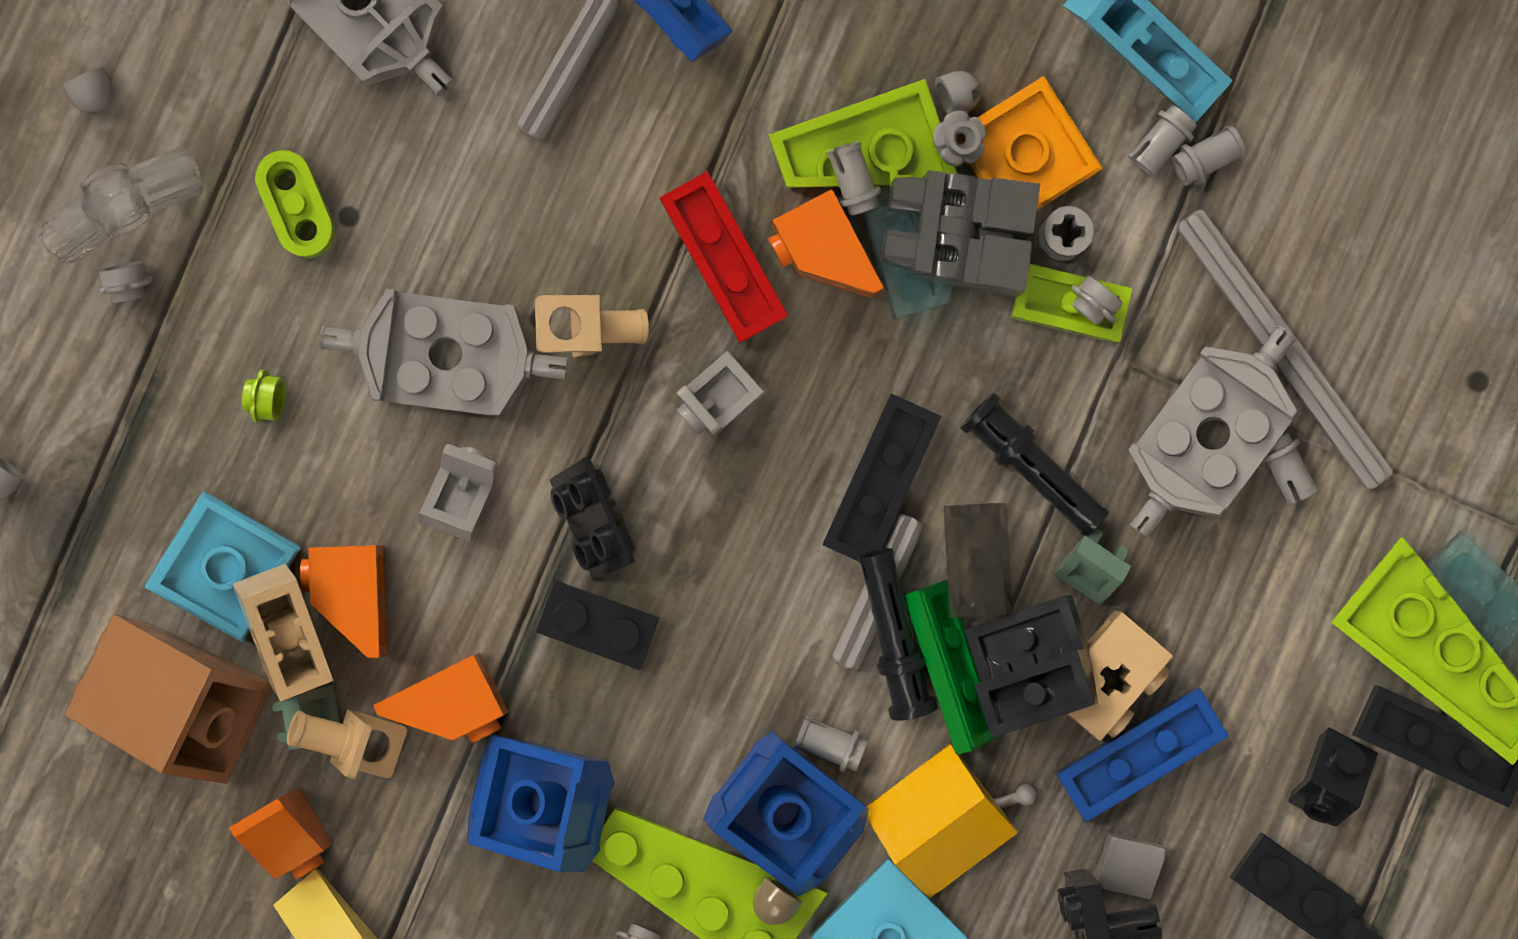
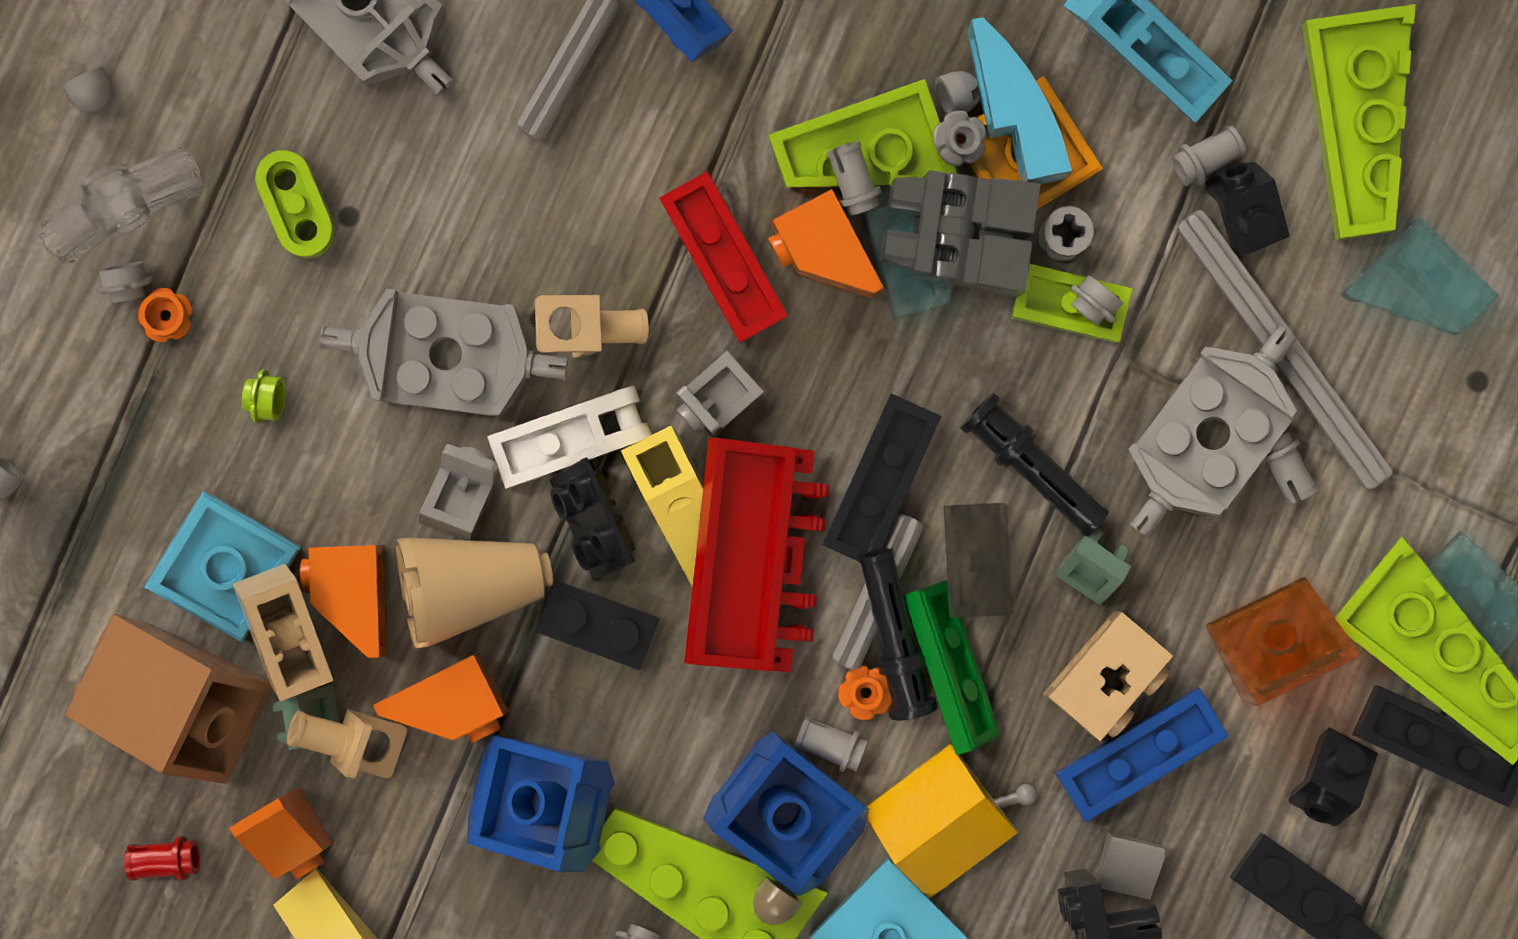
black slope [964,595,1098,738] -> none
light grey pin [1128,105,1197,178] -> none
none -> red pin [124,836,201,881]
none -> orange plate [138,288,193,343]
none -> tan cone [396,537,553,649]
none -> white plate [487,386,652,489]
none -> light yellow slope [621,426,704,586]
none -> red hinge [684,438,830,672]
none -> orange plate [838,665,892,720]
none -> medium azure slope [967,17,1072,185]
none -> black bracket [1205,162,1290,258]
none -> clear orange slope [1206,577,1359,706]
none -> lime wing [1302,4,1416,241]
none -> clear light blue wing [1341,217,1499,336]

